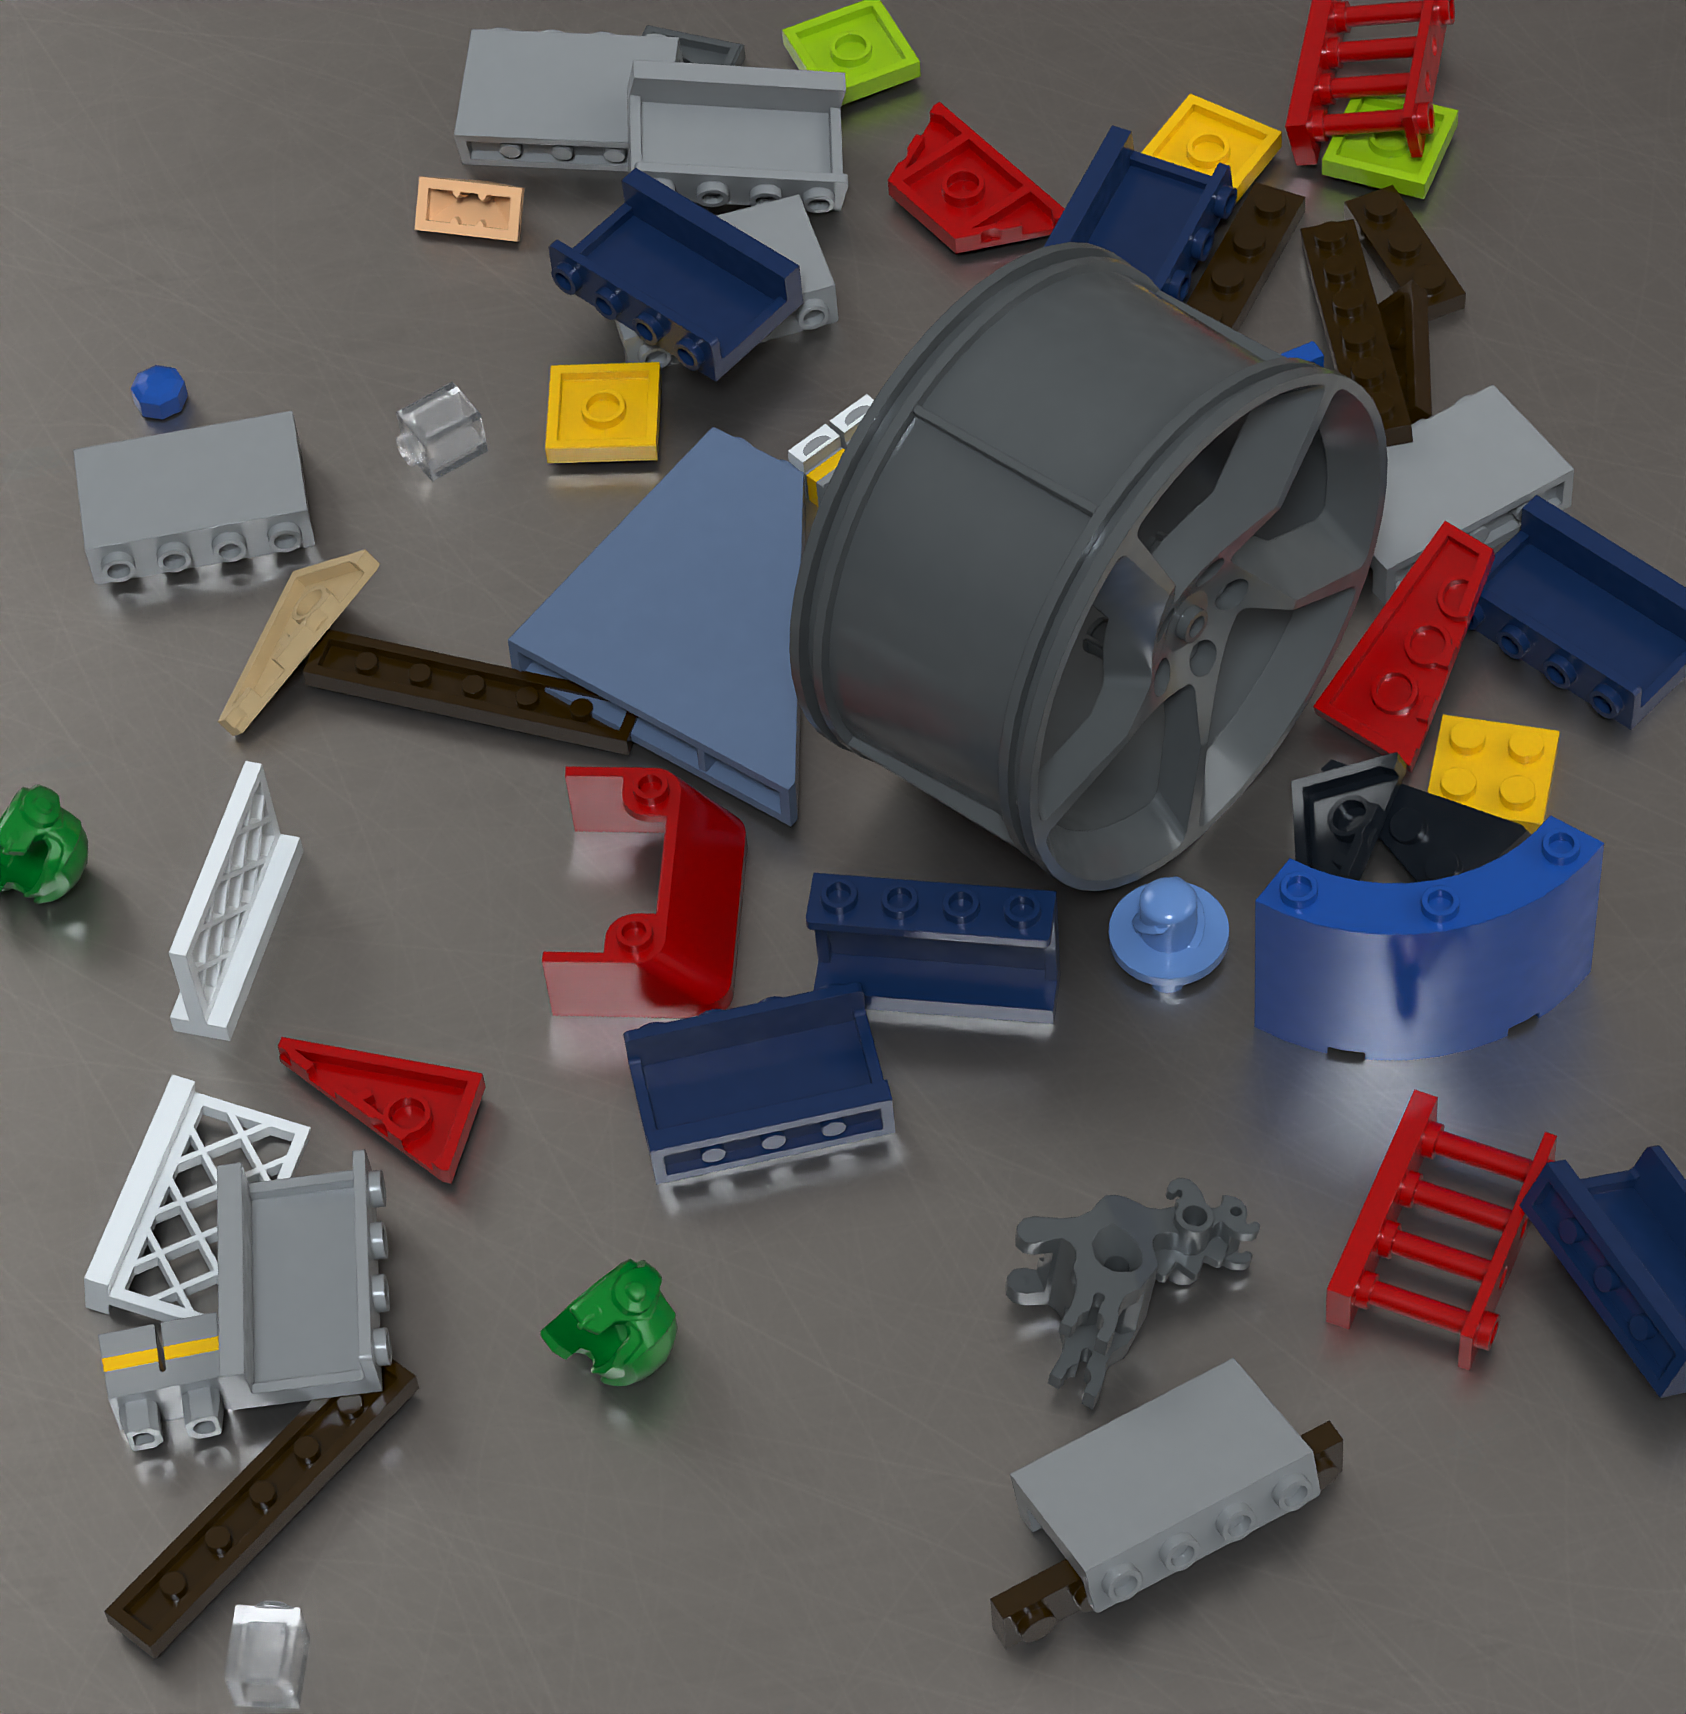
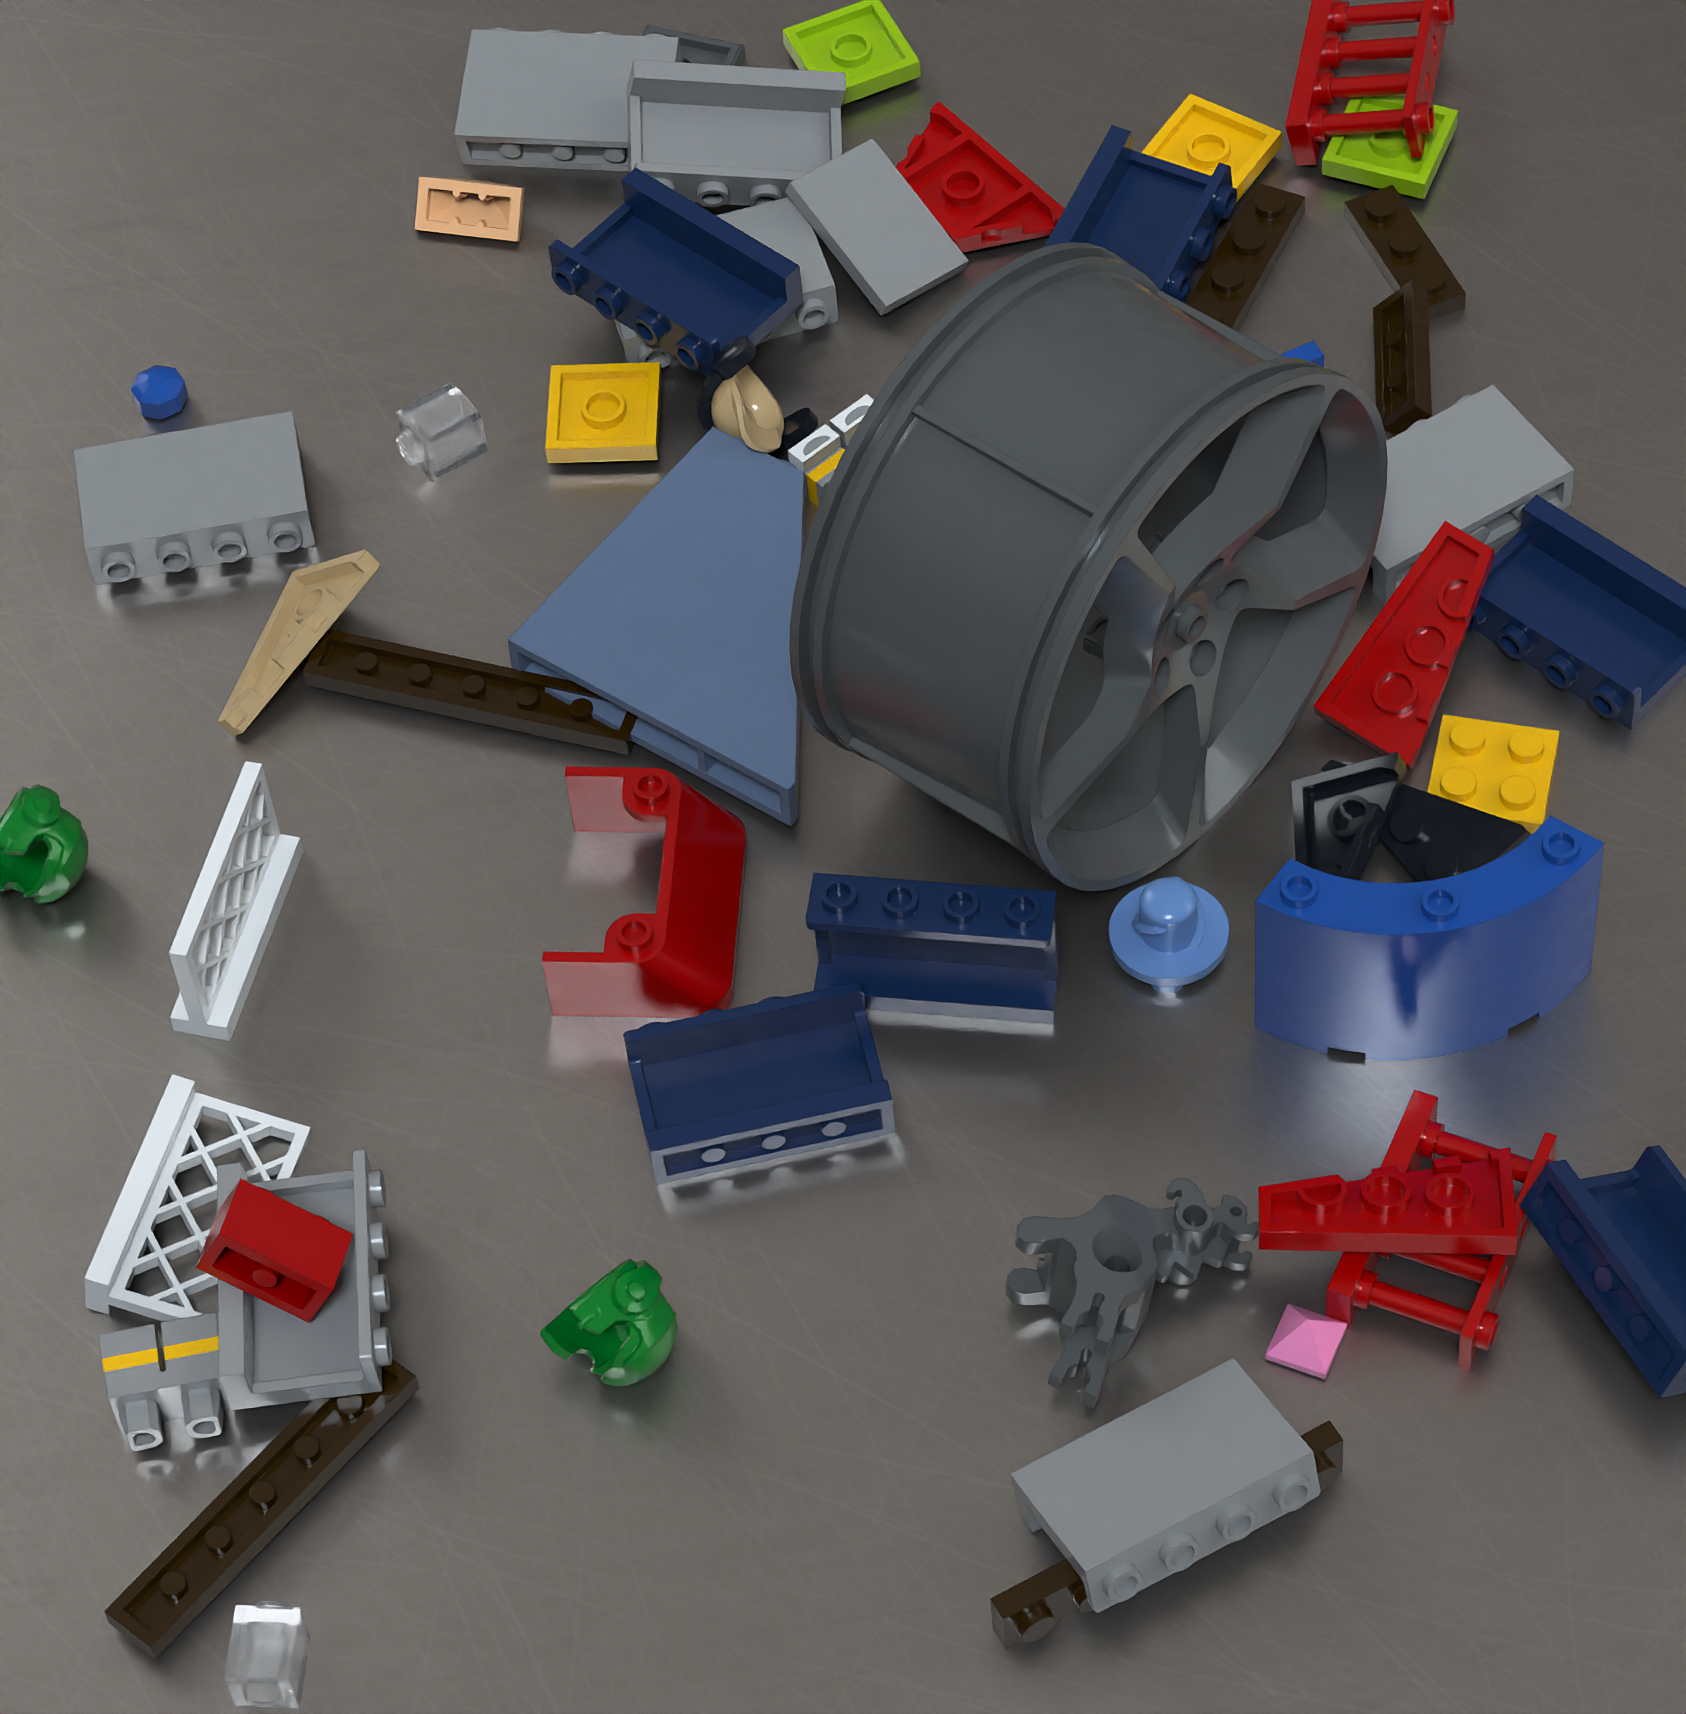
red wing [278,1037,486,1184] -> none
dark brown plate [1300,219,1413,447] -> none
none -> red brick [195,1178,353,1323]
none -> cap [697,336,818,453]
none -> light grey tile [785,138,969,316]
none -> red wing [1257,1147,1518,1255]
none -> bright pink slope [1265,1303,1347,1379]

